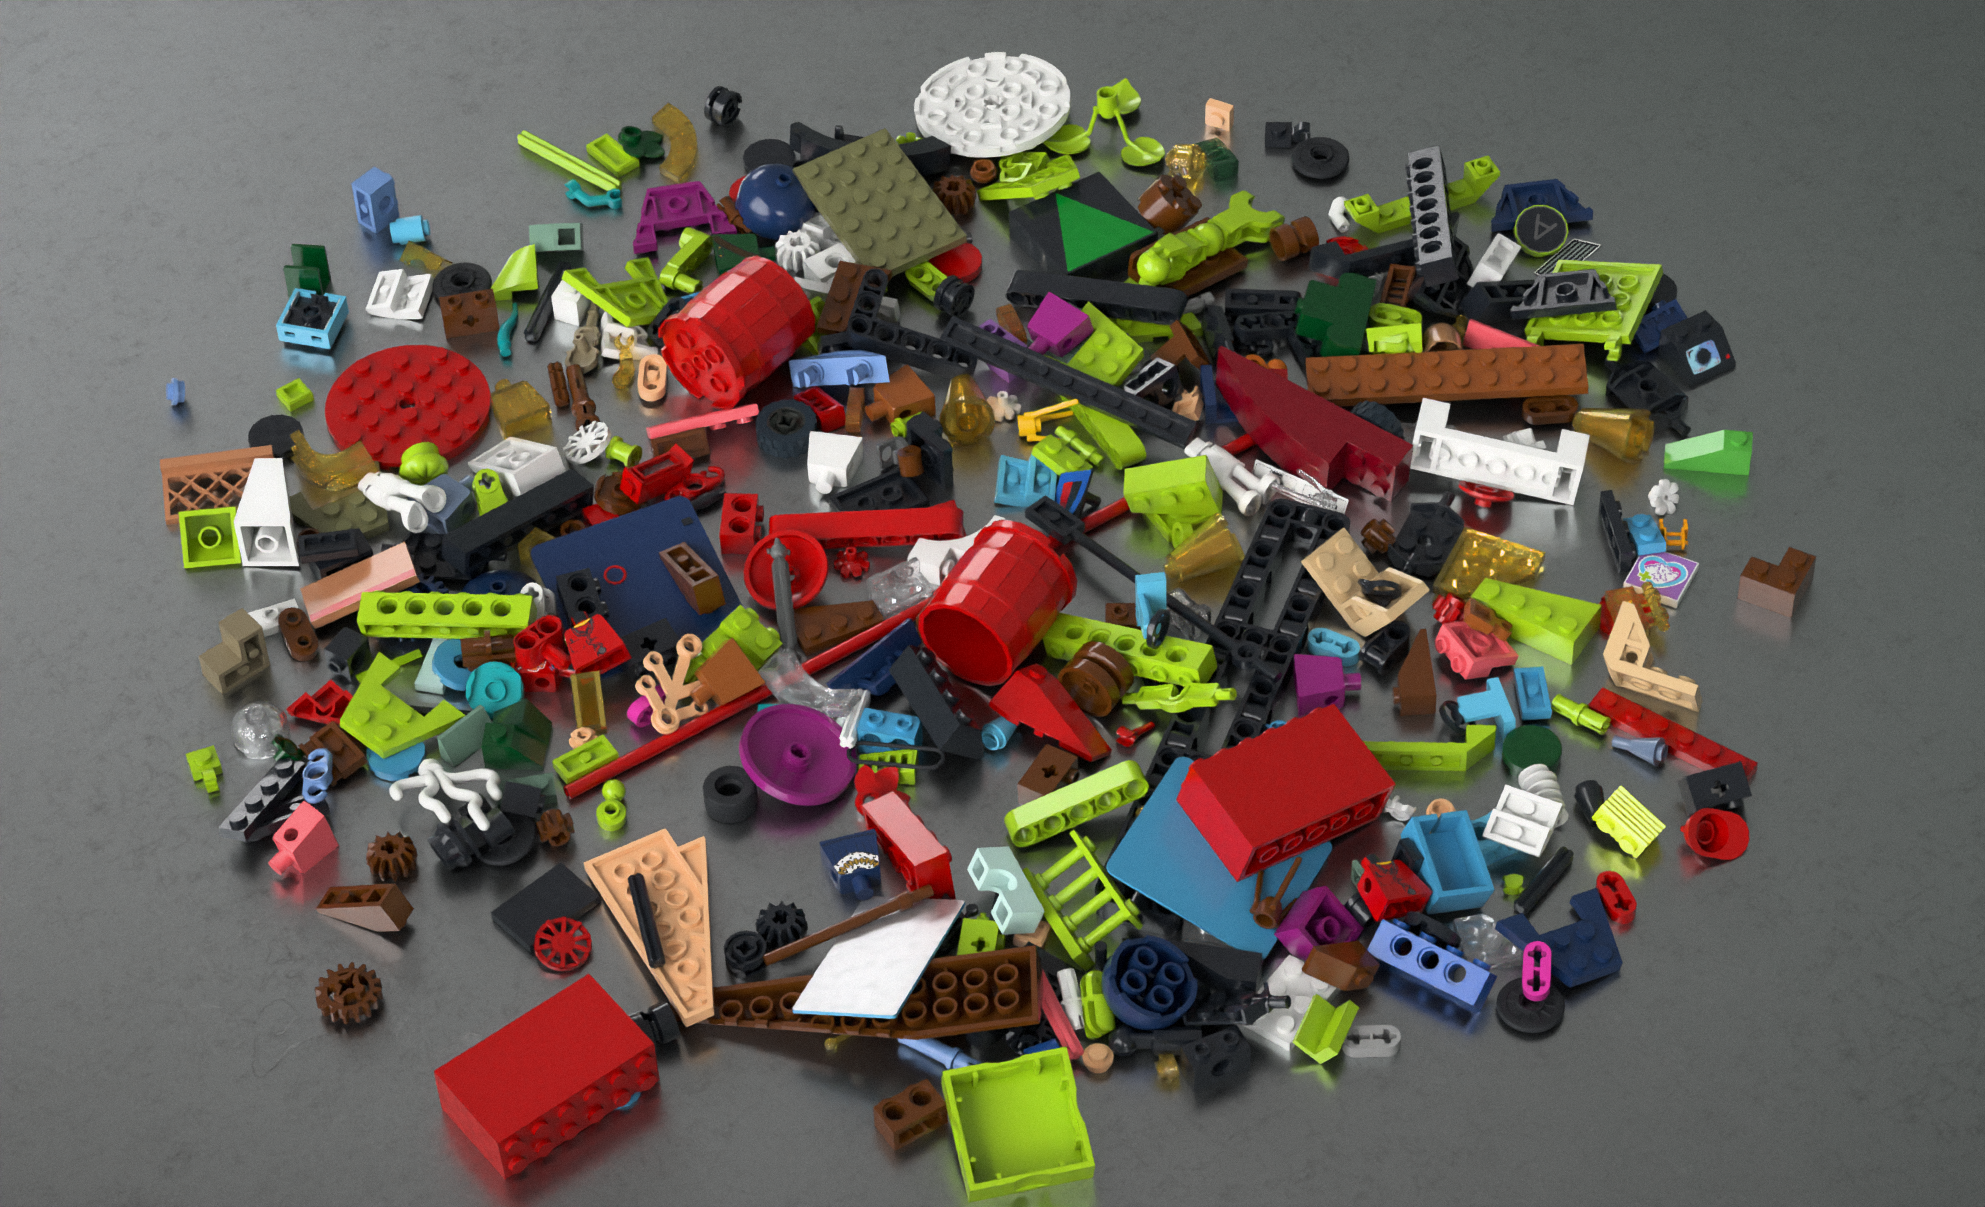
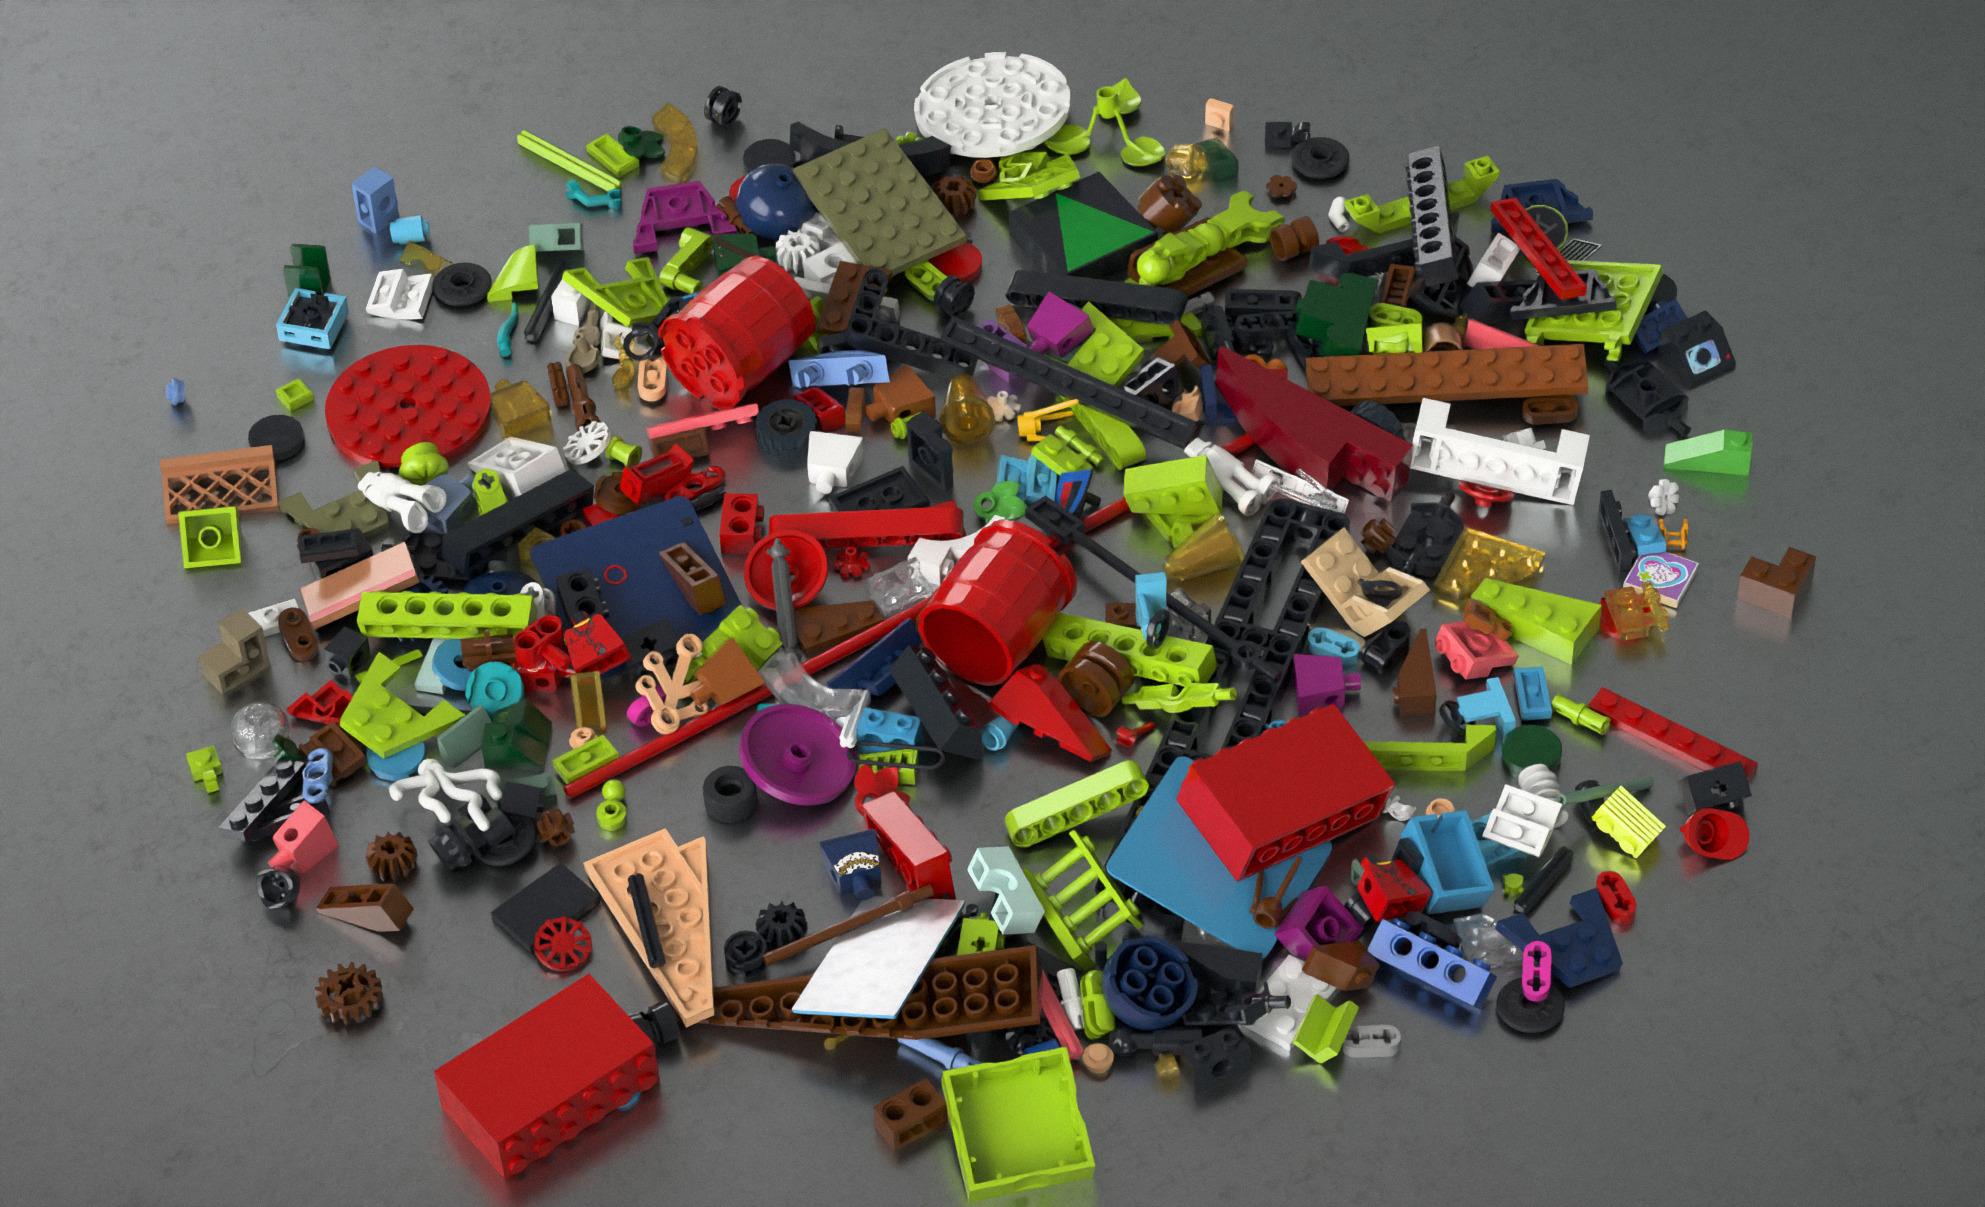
white slope [234,458,300,566] -> none
clear yellow arch [290,429,379,491] -> none
reddish brown brick [439,288,500,339] -> none
leg [876,437,925,477] -> none
light nougat tile [1013,920,1052,950] -> none
reddish brown brick [1017,744,1080,805] -> none
red gear [1432,592,1466,624] -> none
clear yellow cone [1572,408,1654,465] -> none
tan bracket [1603,601,1703,712] -> none
sand blue cone [1612,735,1668,766] -> none
none -> black piece [256,865,300,909]
none -> black piece [623,322,665,362]
none -> bright green plate [973,481,1028,525]
none -> reddish brown plant [1266,175,1297,197]
none -> red plate [1490,198,1587,300]
none -> sand green piece [1558,776,1654,806]

